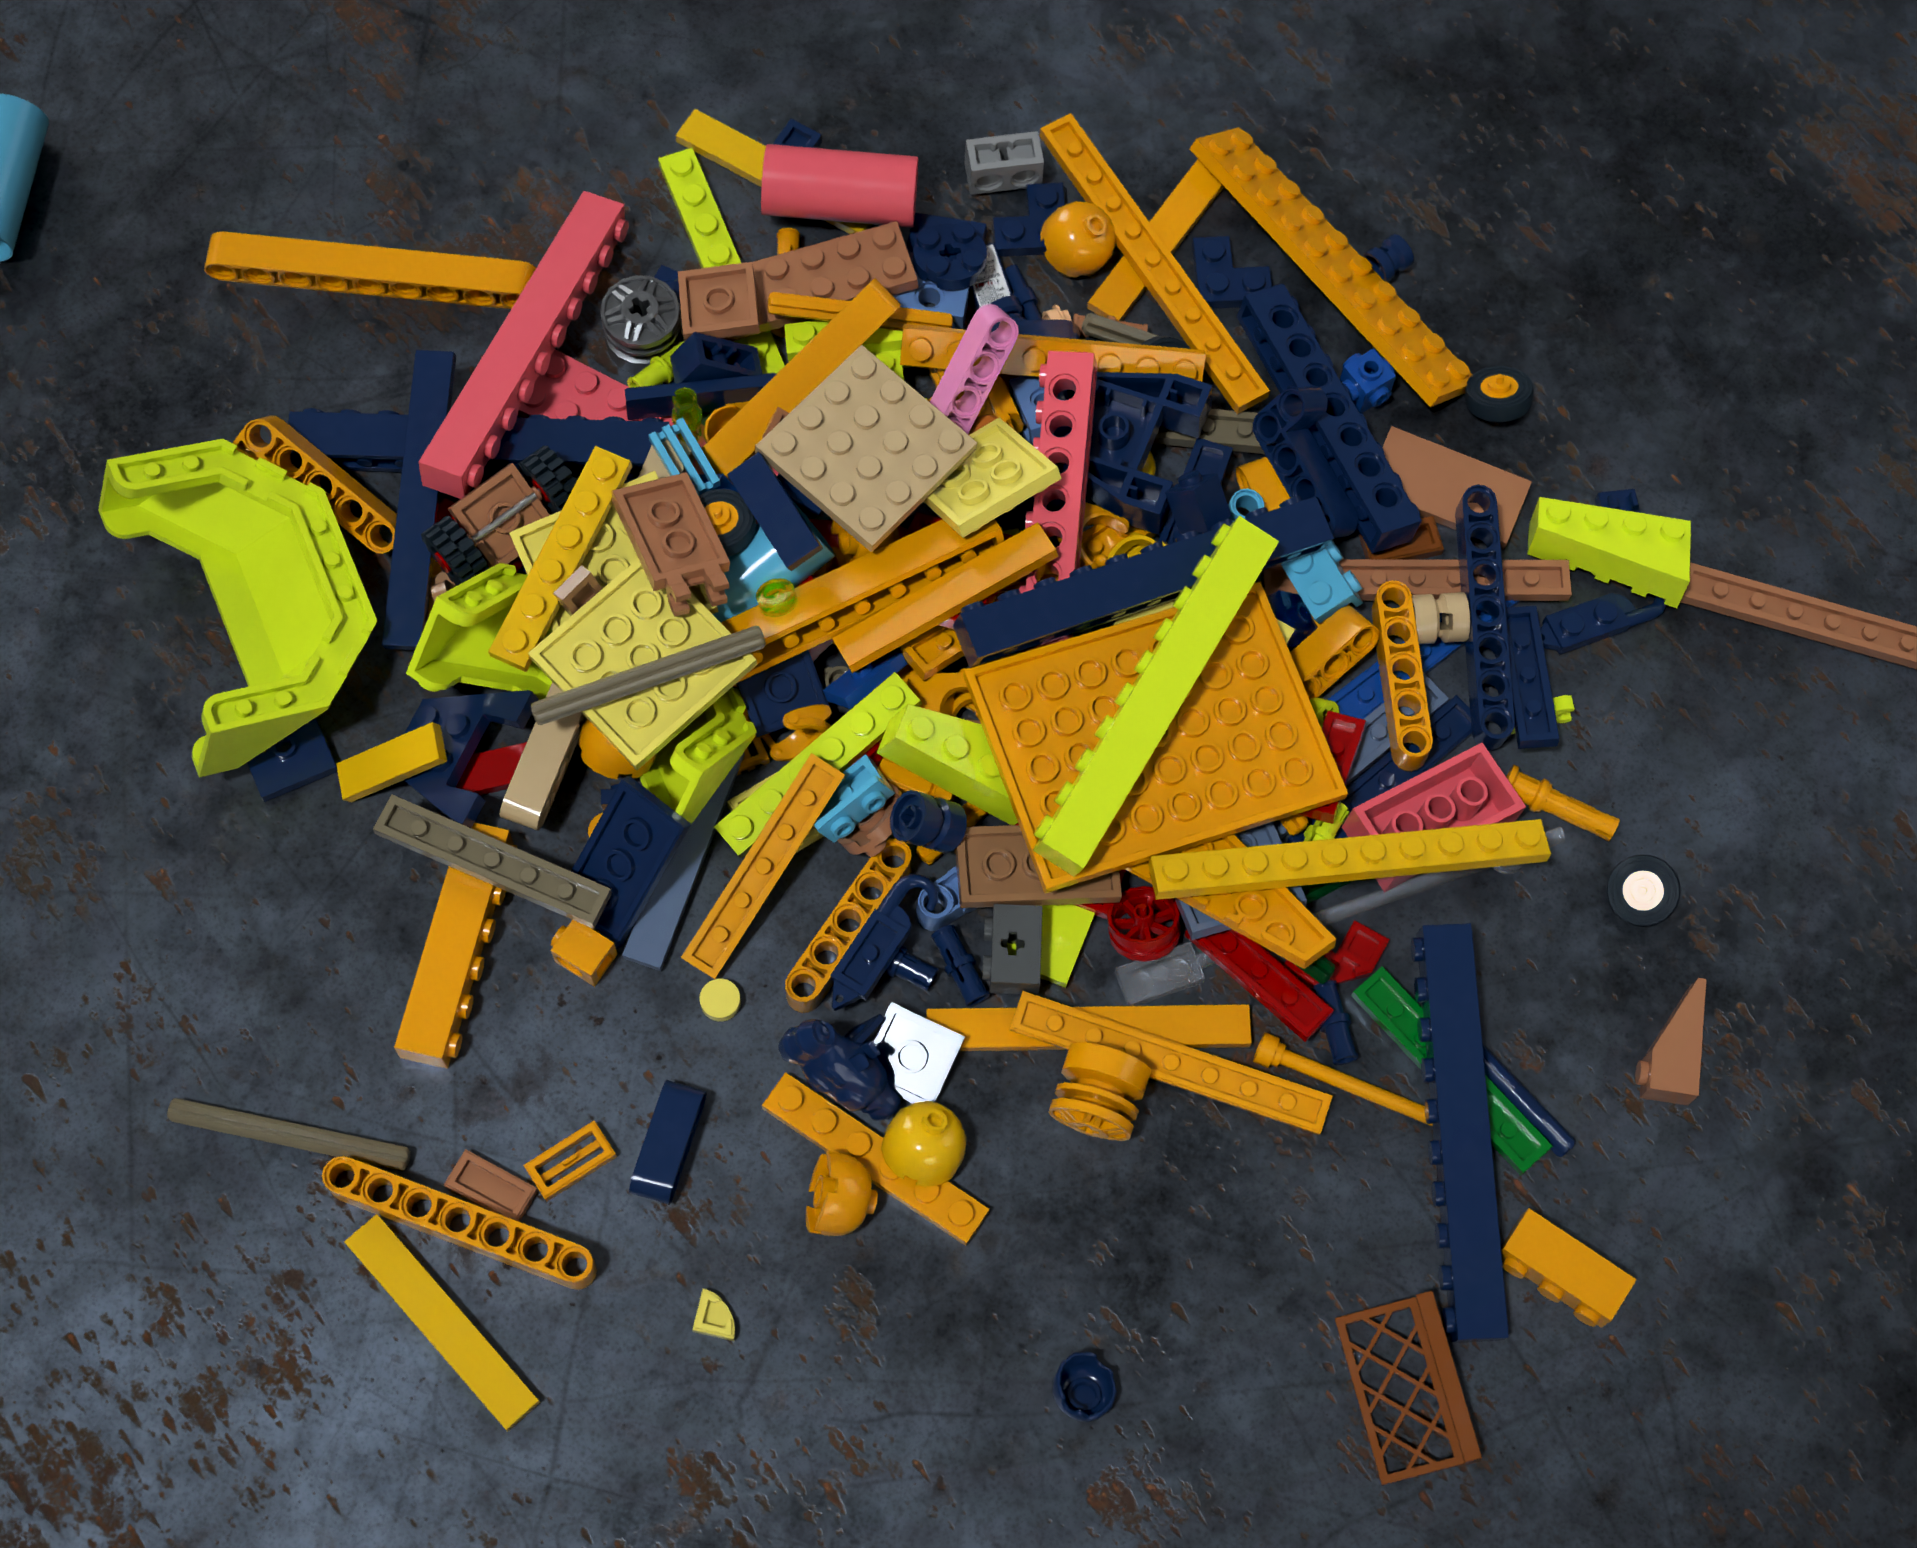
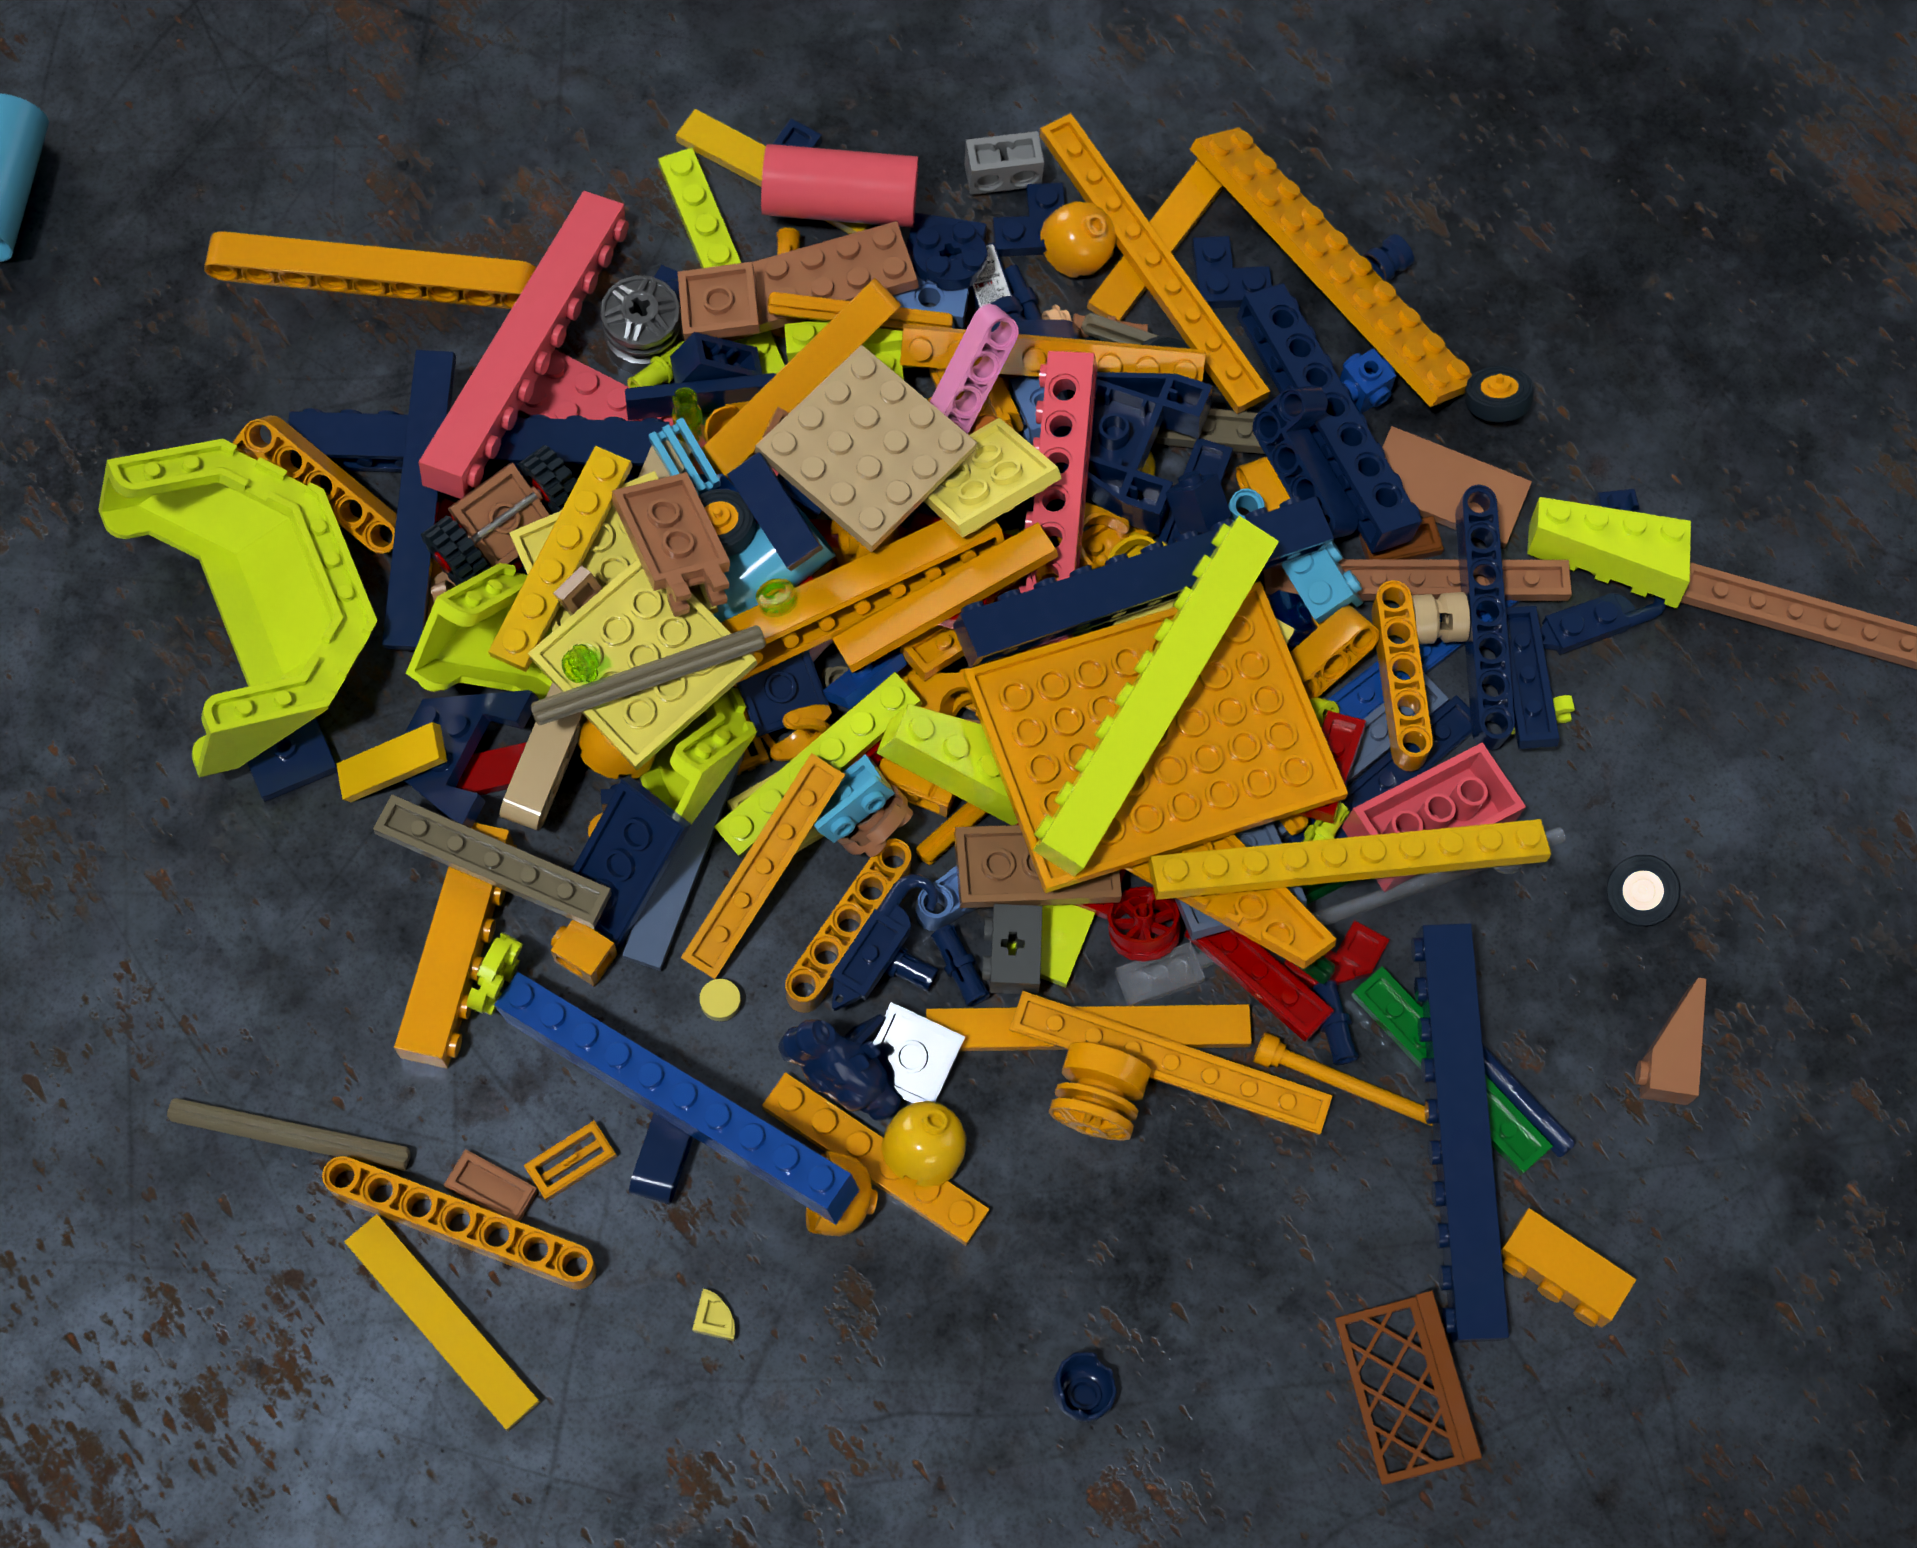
dark blue wheel [890,790,967,853] -> none
light orange pin [1506,764,1620,842] -> none
none -> neon yellow plate [467,933,523,1016]
none -> blue brick [494,972,860,1225]
none -> clear neon green plate [562,644,600,683]

